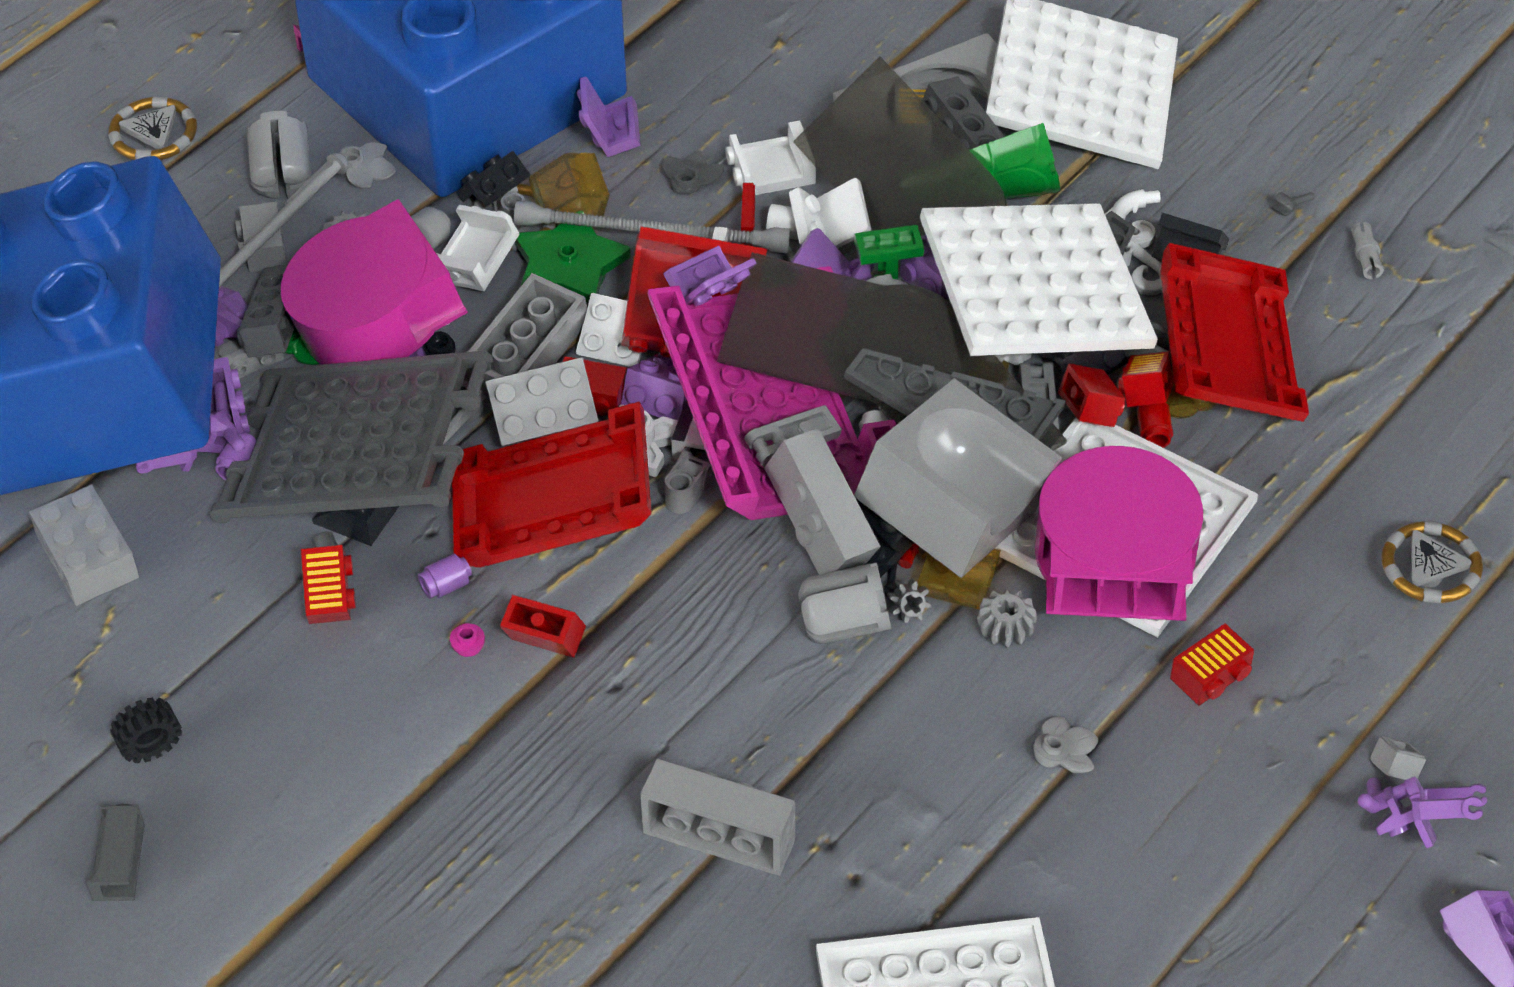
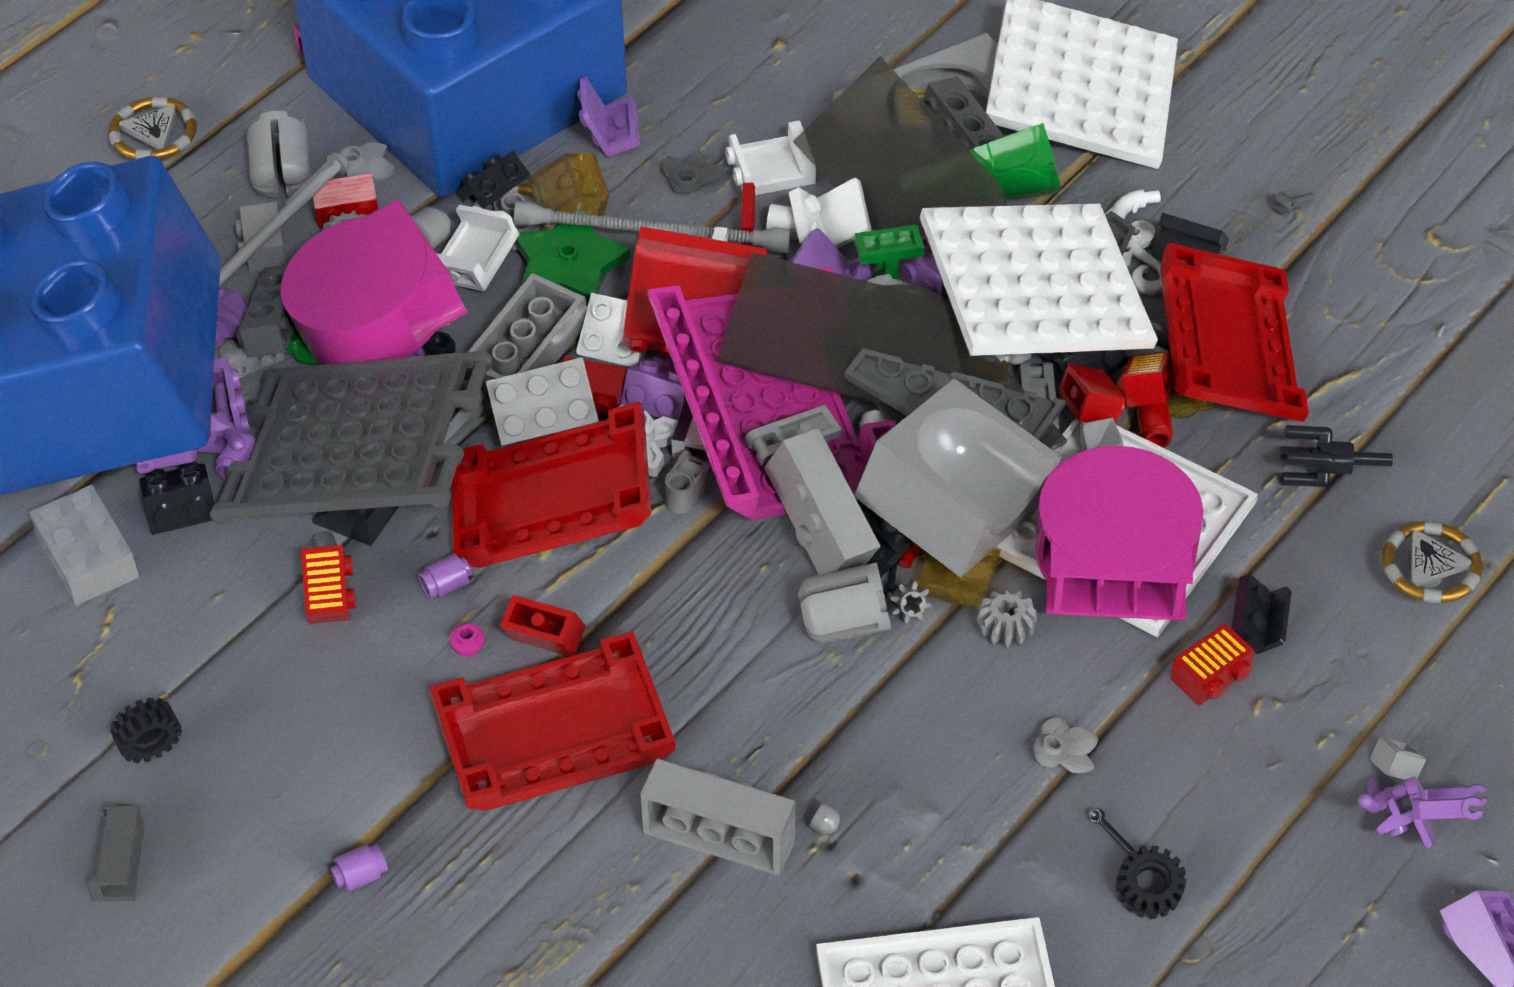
medium lavender bracket [663,246,757,307] -> none
light grey pin [1351,222,1384,279] -> none
none -> black bracket [139,461,215,535]
none -> brick [313,173,378,228]
none -> medium lavender brick [330,844,388,892]
none -> red slope [429,631,676,811]
none -> light grey hinge [809,802,840,835]
none -> light grey slope [1079,417,1123,451]
none -> black hinge [1089,808,1138,854]
none -> black tyre [1116,845,1187,919]
none -> black bracket [1232,573,1292,654]
none -> black plant [1280,425,1393,487]

